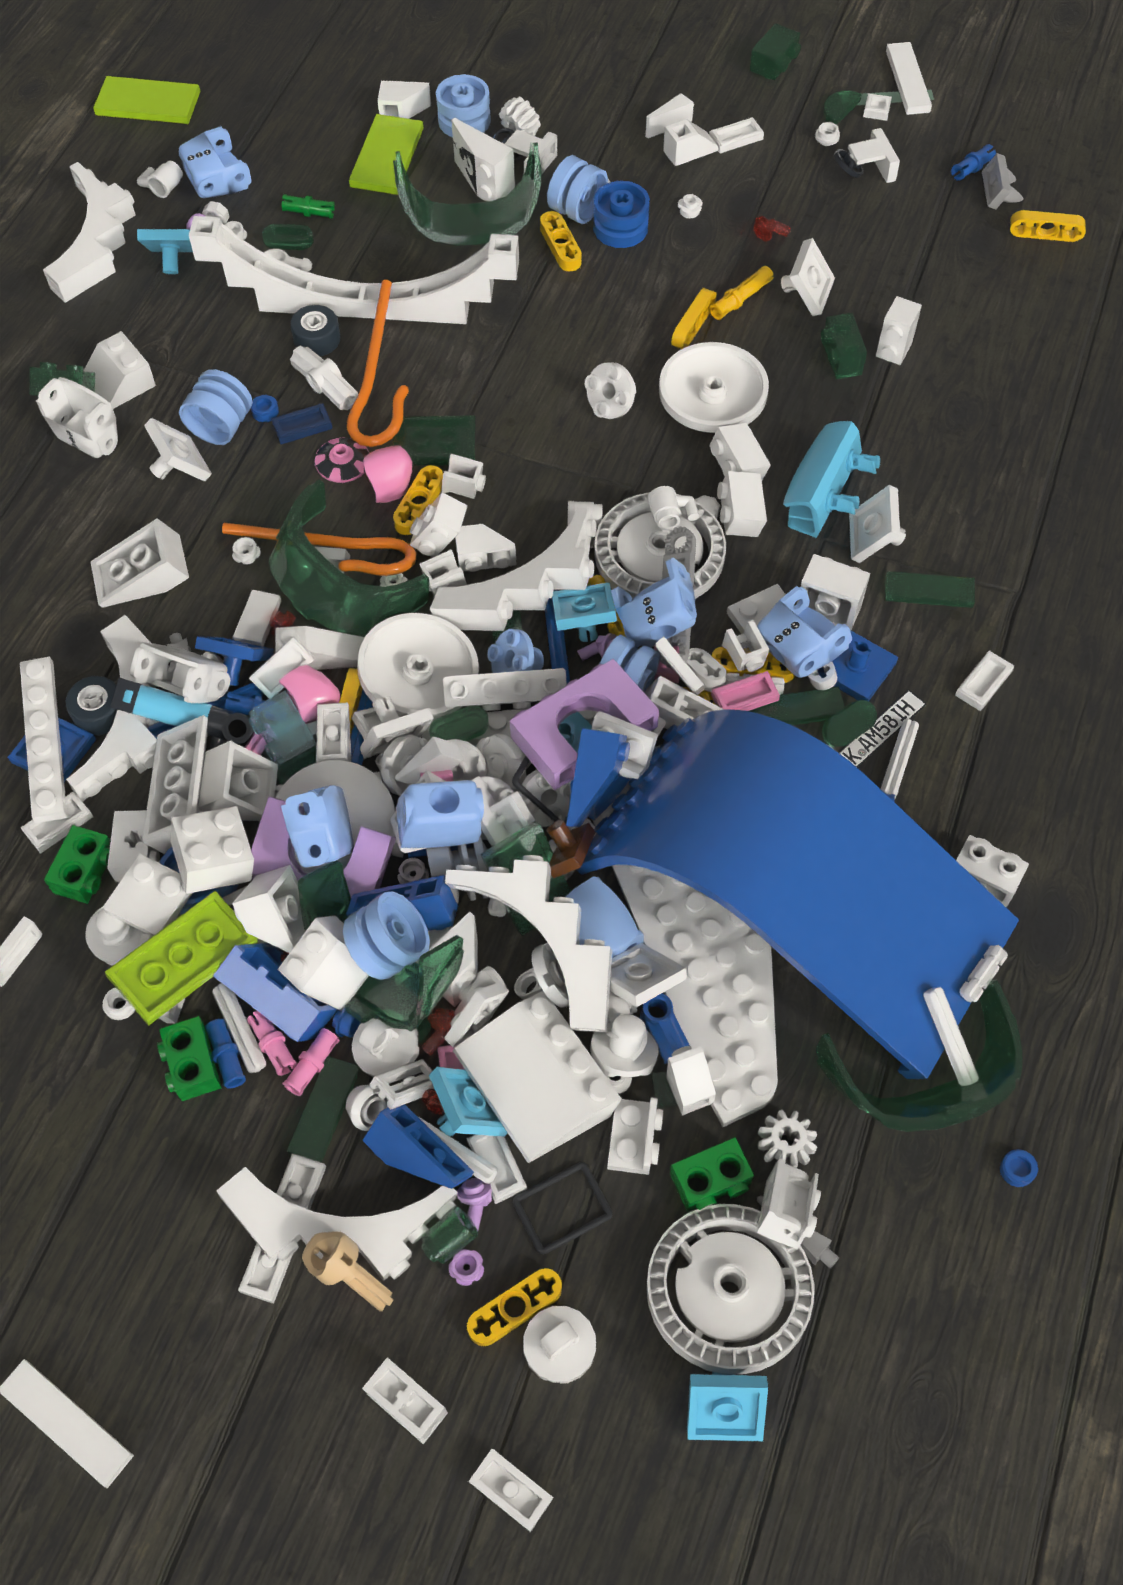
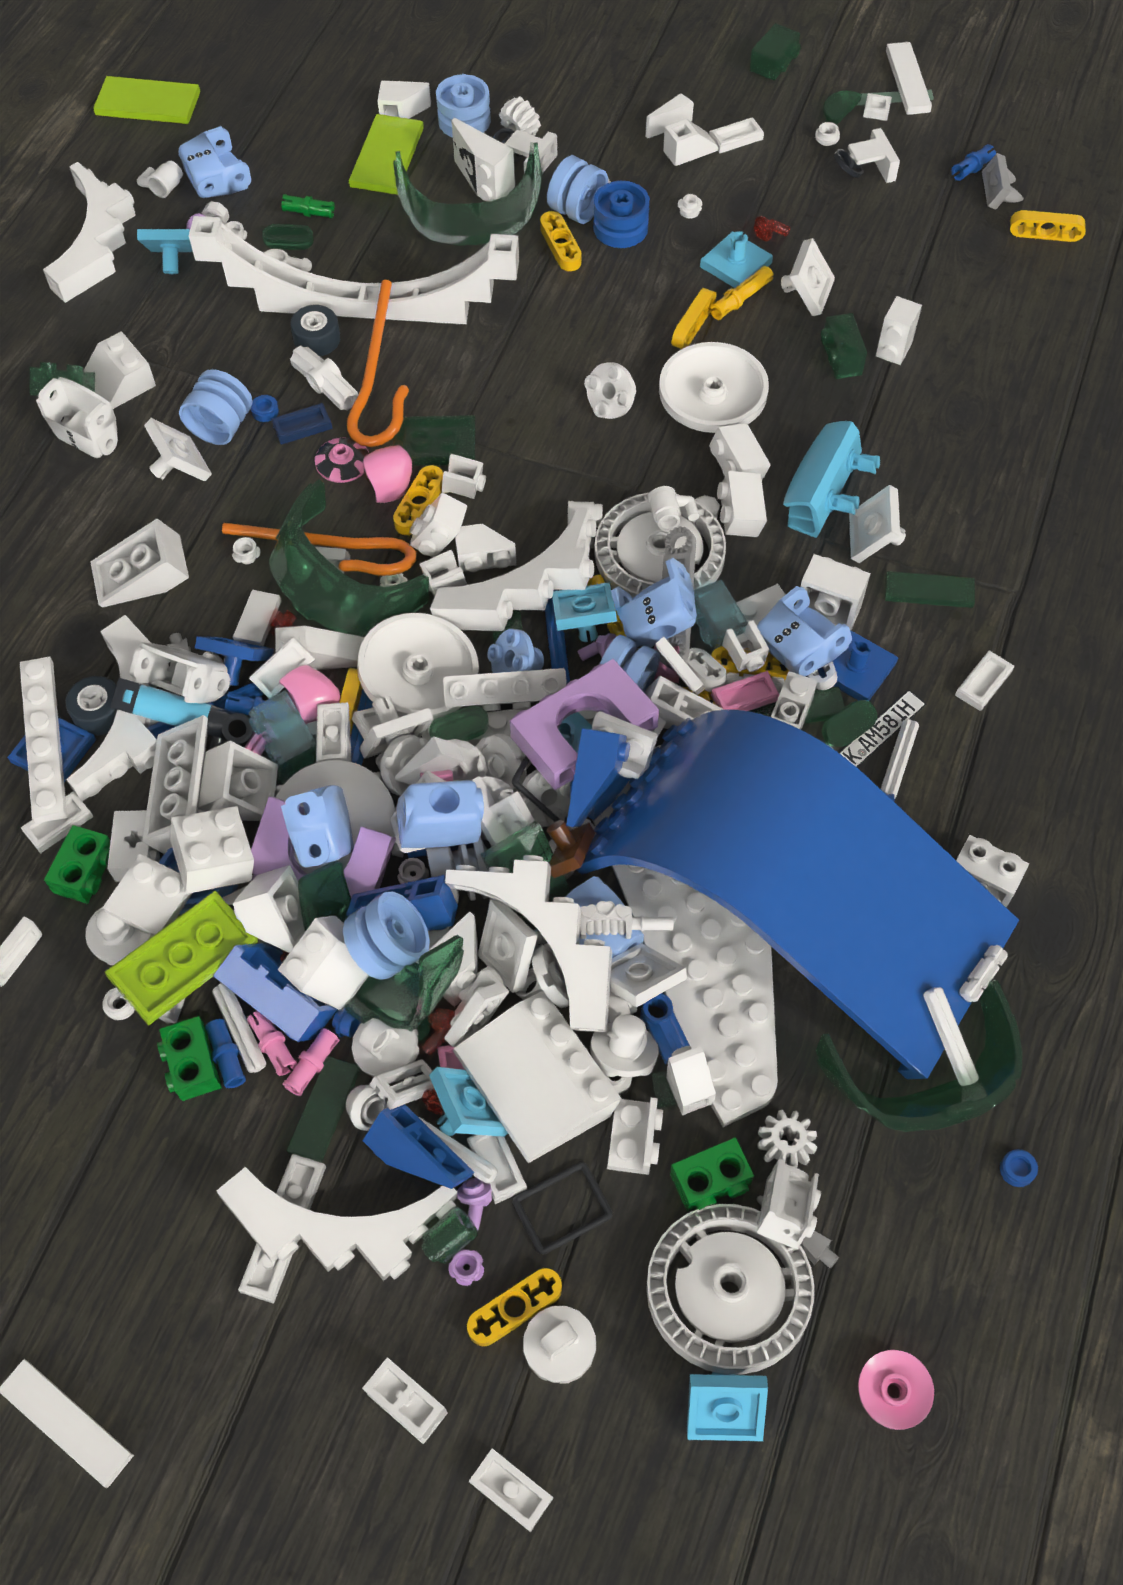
tan piece [302,1232,393,1311] -> none
none -> white tile [478,900,546,993]
none -> white piece [580,901,673,939]
none -> clear light blue brick [694,579,748,651]
none -> medium azure tile [700,231,773,288]
none -> white slope [771,671,818,730]
none -> bright pink dish [858,1350,934,1430]

